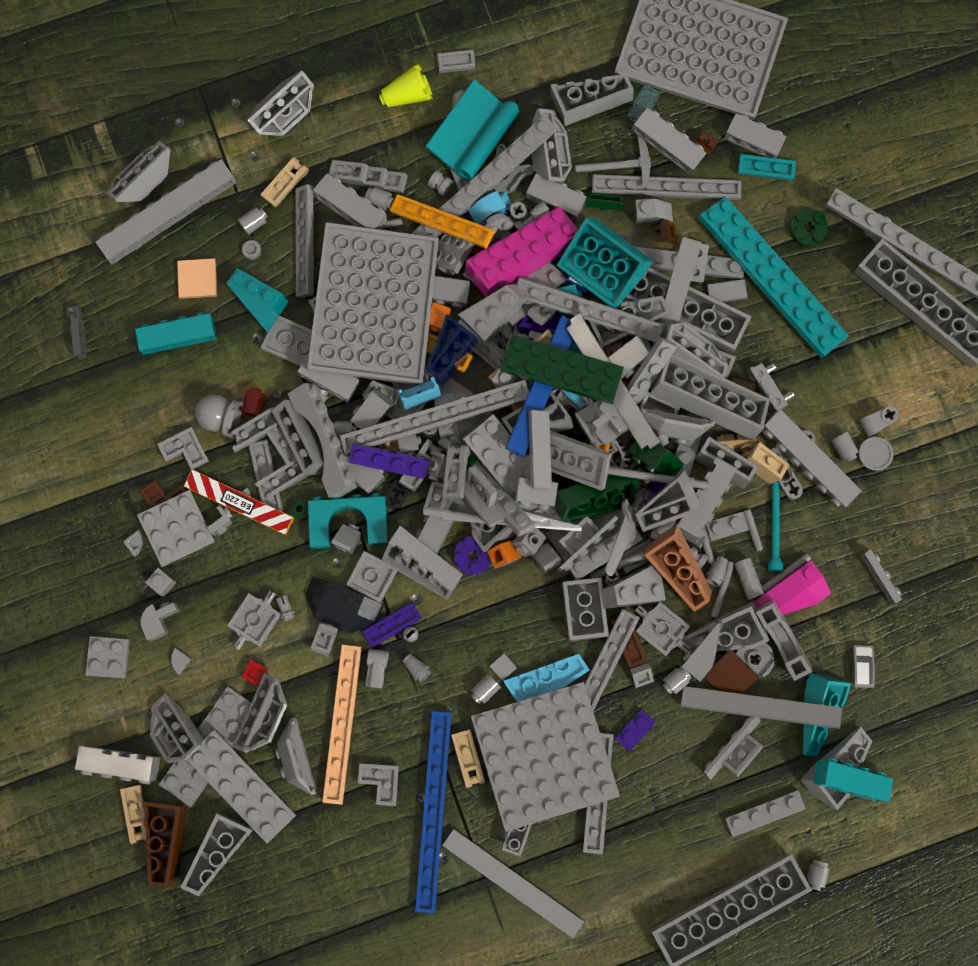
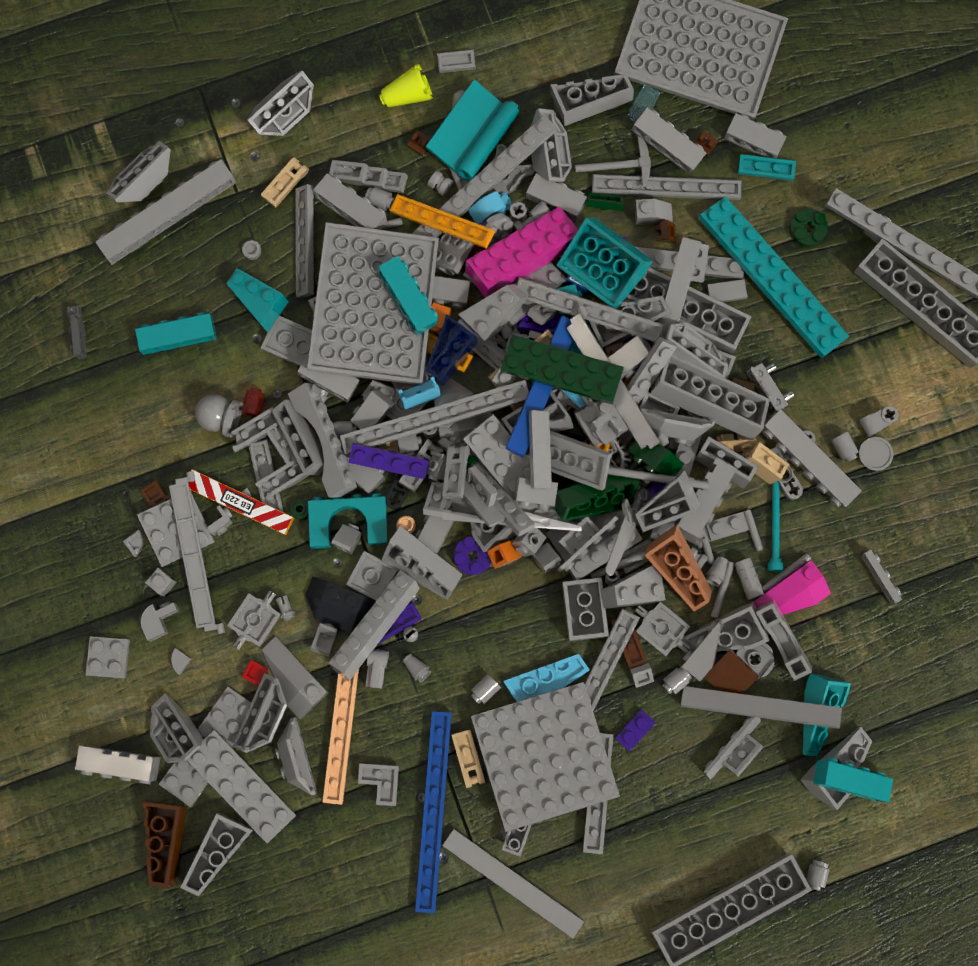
tan plate [120,785,146,844] -> none
light grey plate [157,427,209,470] -> none
light nougat tile [177,259,217,299] -> none
light grey brick [237,207,267,235] -> none
light grey tile [490,654,517,681] -> none
light grey plate [724,790,806,837] -> none
slope [852,645,875,688] -> none
none -> light grey piece [169,471,225,634]
none -> light grey wedge [262,636,329,720]
none -> light grey brick [329,570,420,681]
none -> teal brick [377,256,438,336]
none -> light nougat plate [396,516,416,534]
none -> reddish brown tile [407,130,431,157]

